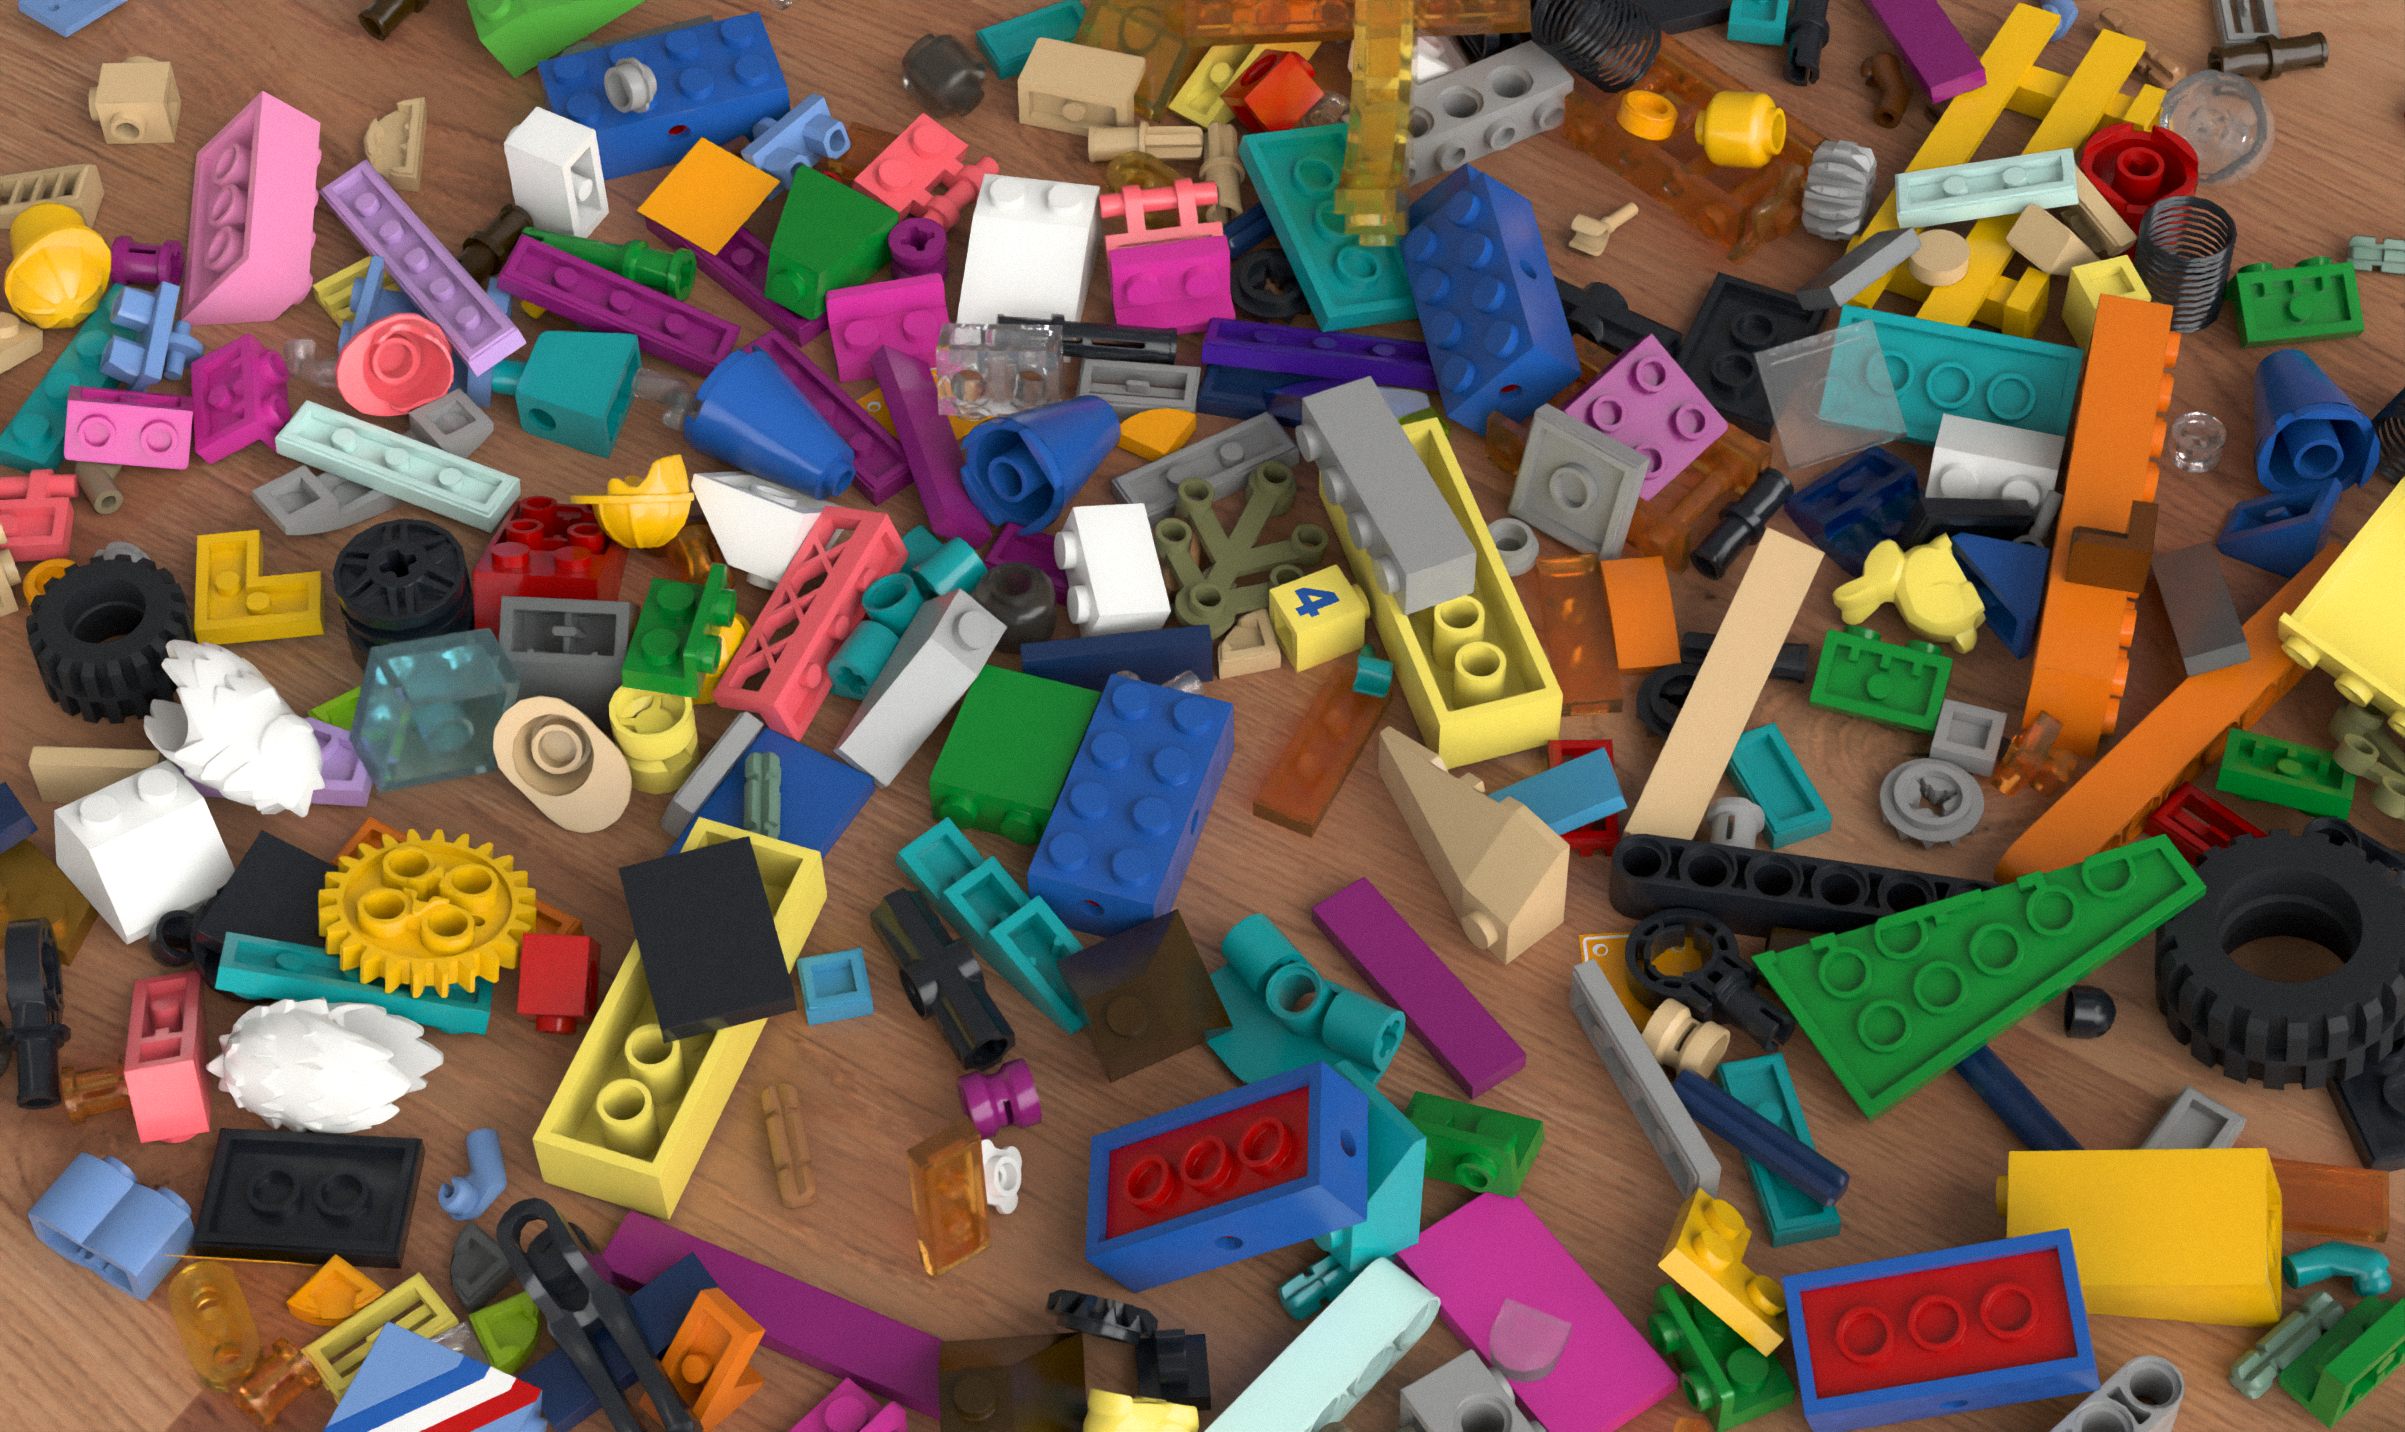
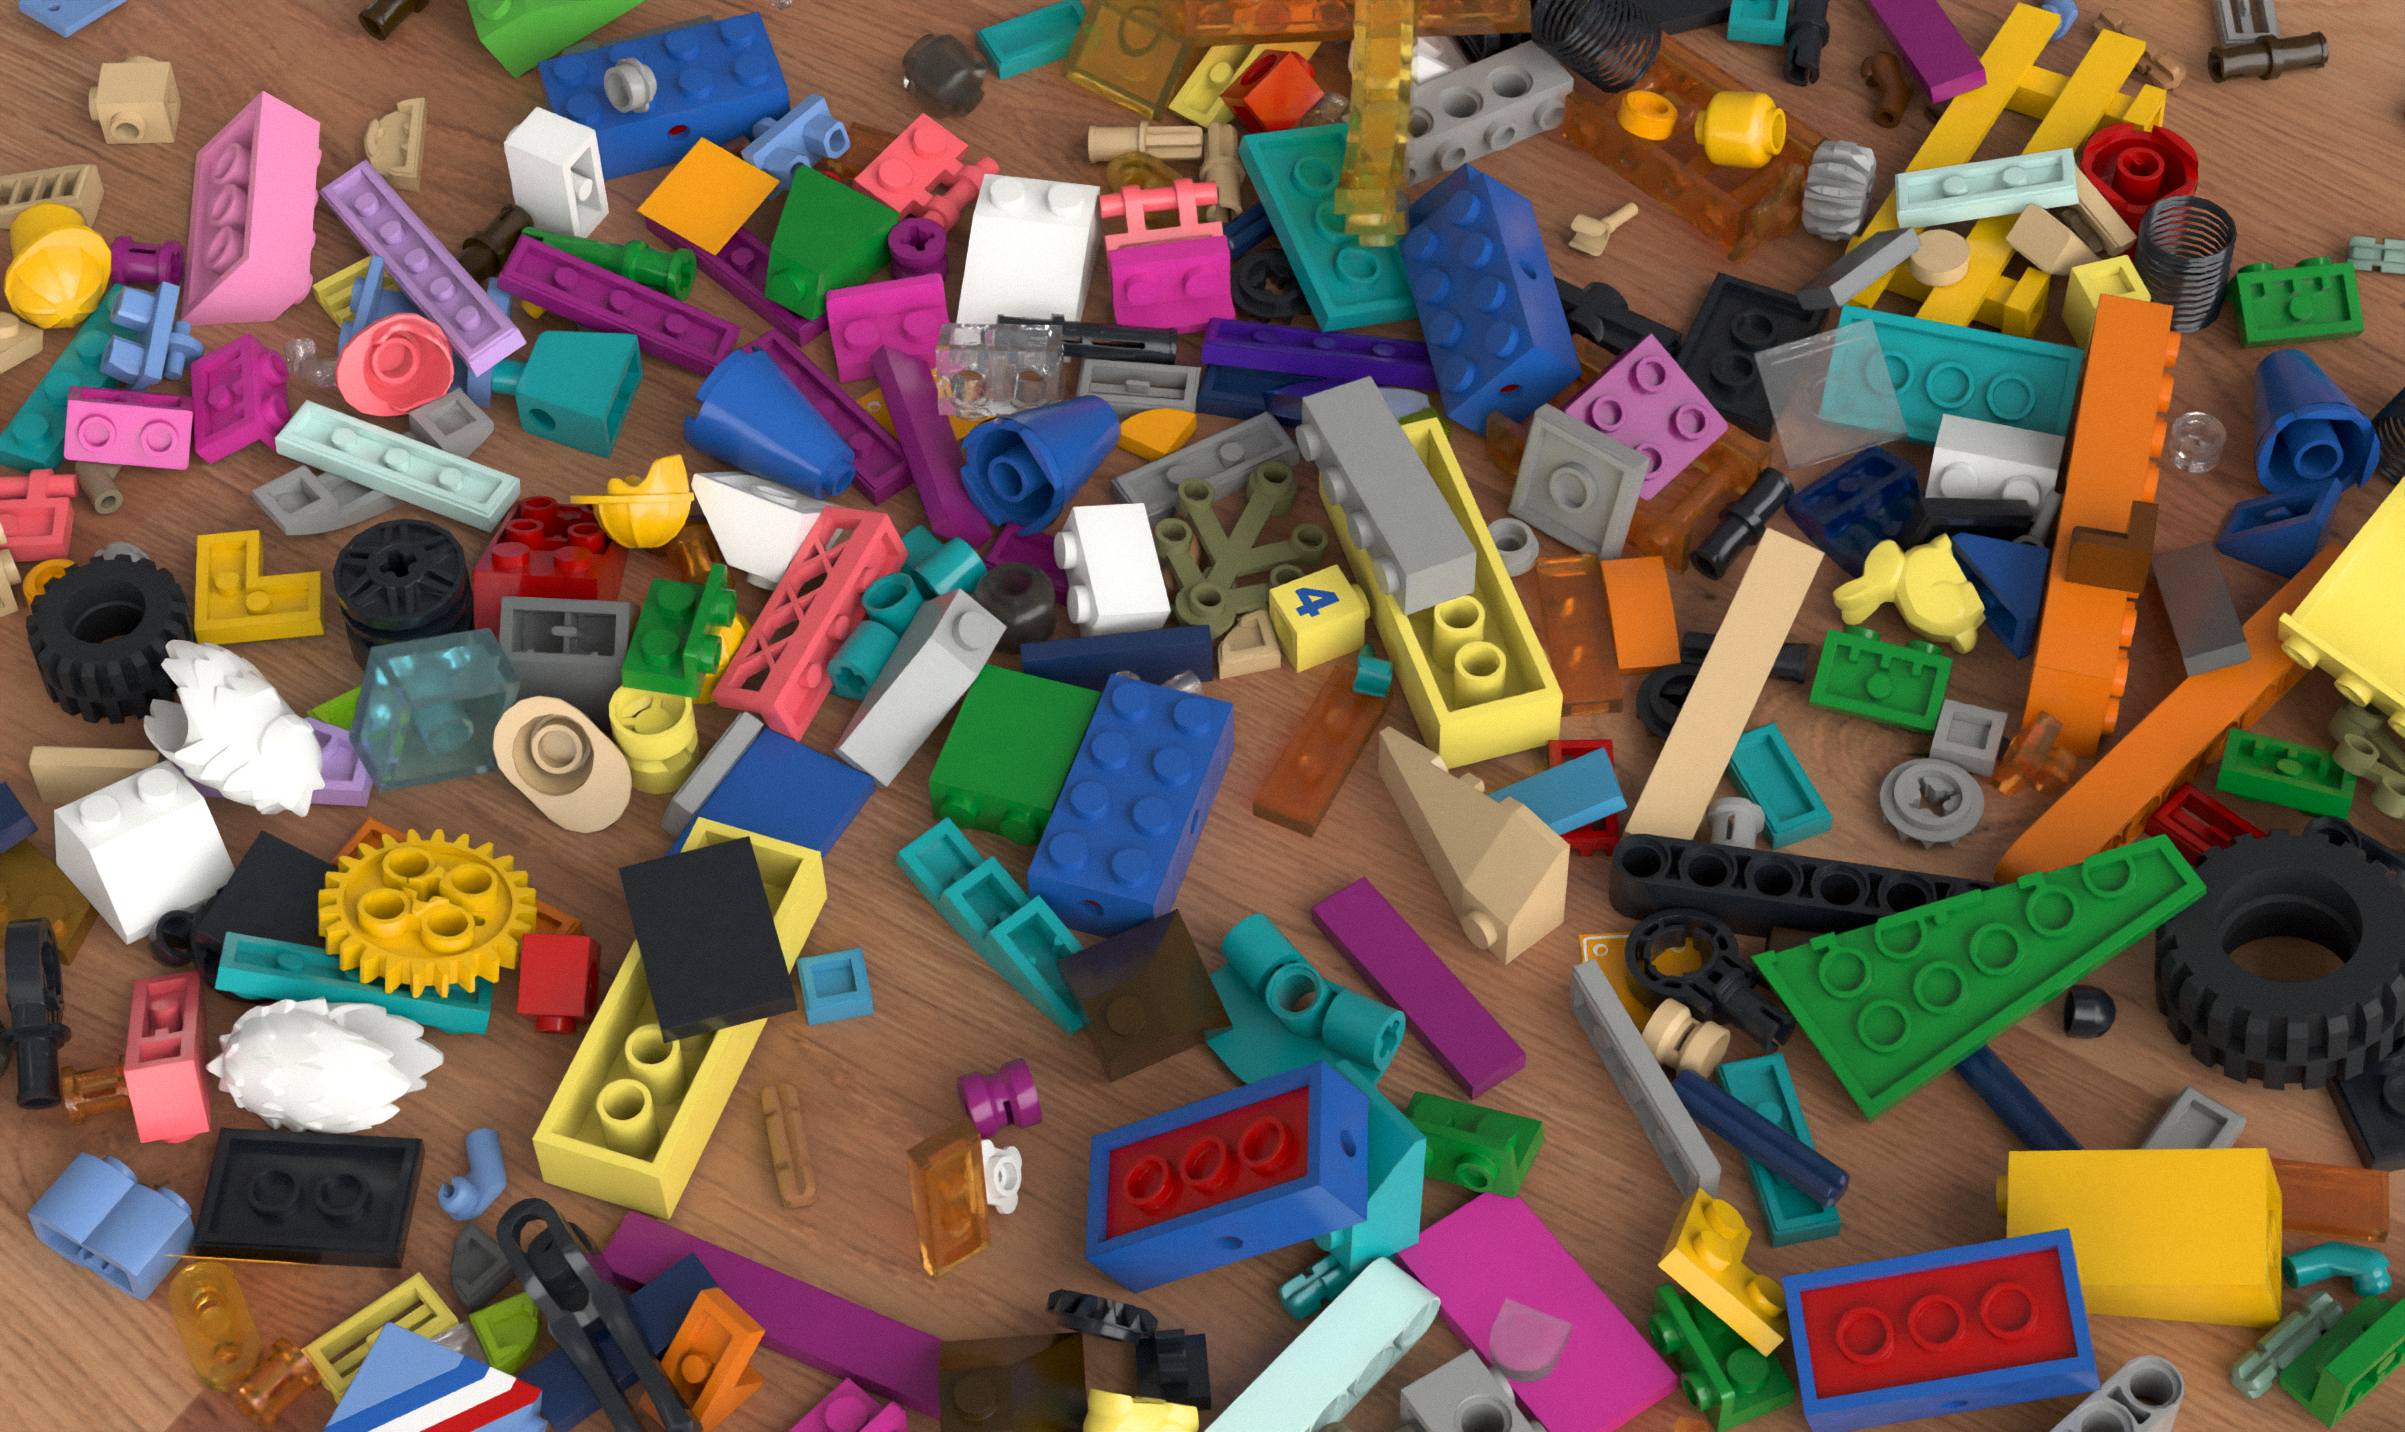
light orange tile [286,1254,386,1327] -> none
clear arm [632,367,702,432] -> none
sand green axle [743,751,781,839] -> none
black piece [870,888,1015,1072] -> none
tan panel [1017,37,1146,137] -> none
clear cylinder [2154,70,2276,188] -> none

